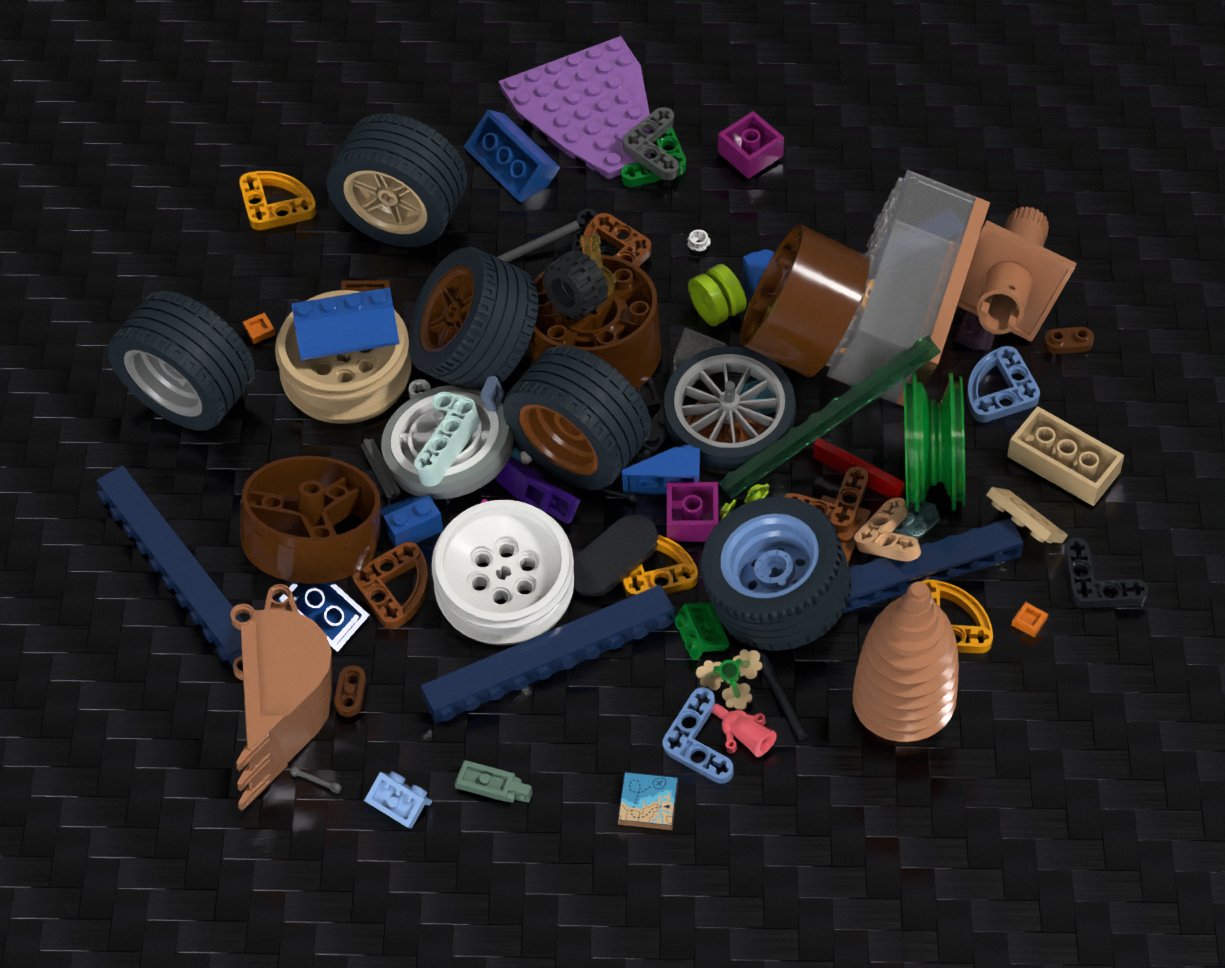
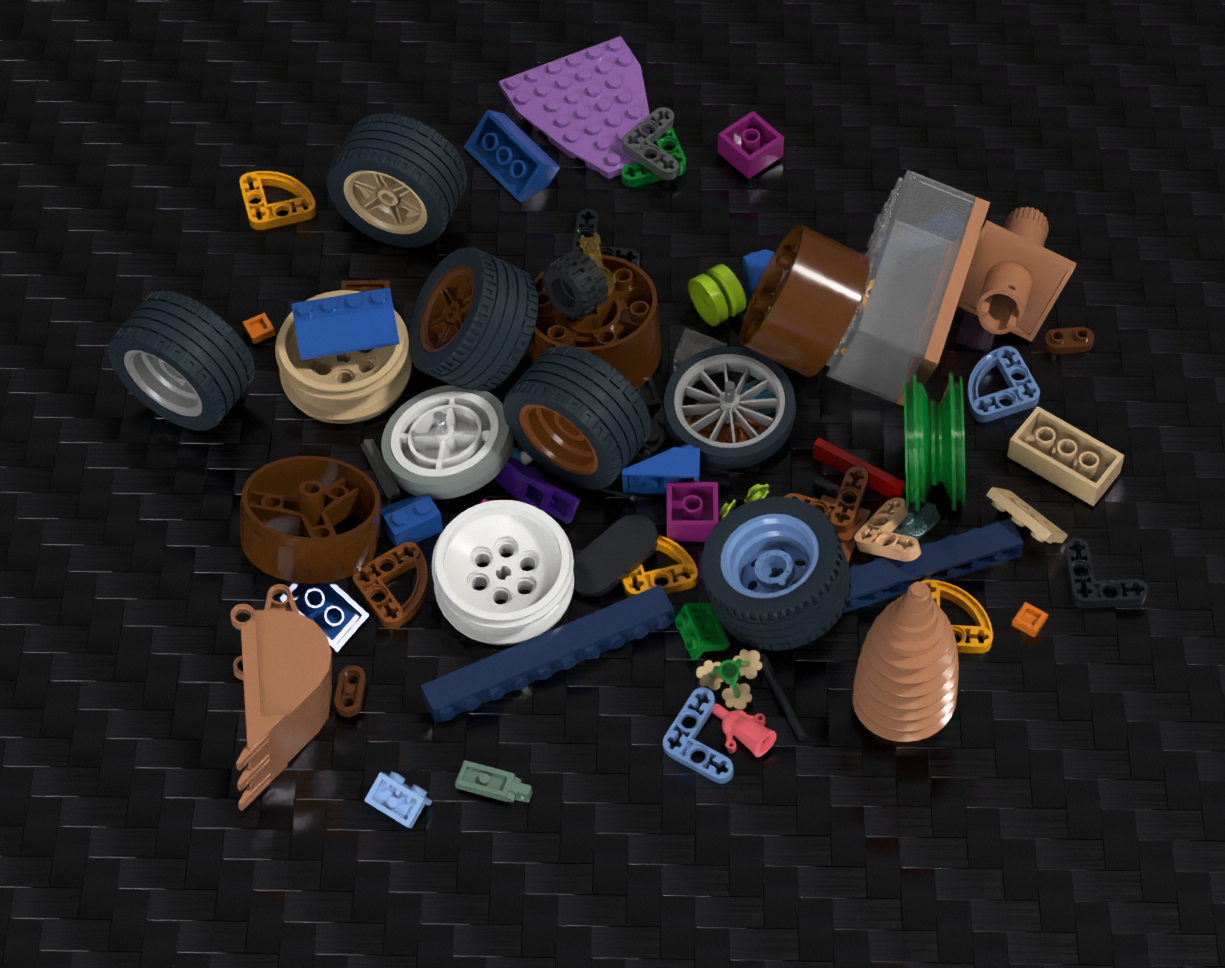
dark blue brick [97,465,244,667] -> none
dark grey hinge [290,766,341,793] -> none
white bush [409,379,431,399] -> none
light aqua beam [414,391,480,487] -> none
sand blue tile [480,376,505,412] -> none
dark grey bar [497,221,580,262] -> none
dark orange beam [582,213,651,267] -> none
tile [618,772,678,830] -> none
white plate [687,230,710,252] -> none
clear green plate [719,335,941,498] -> none

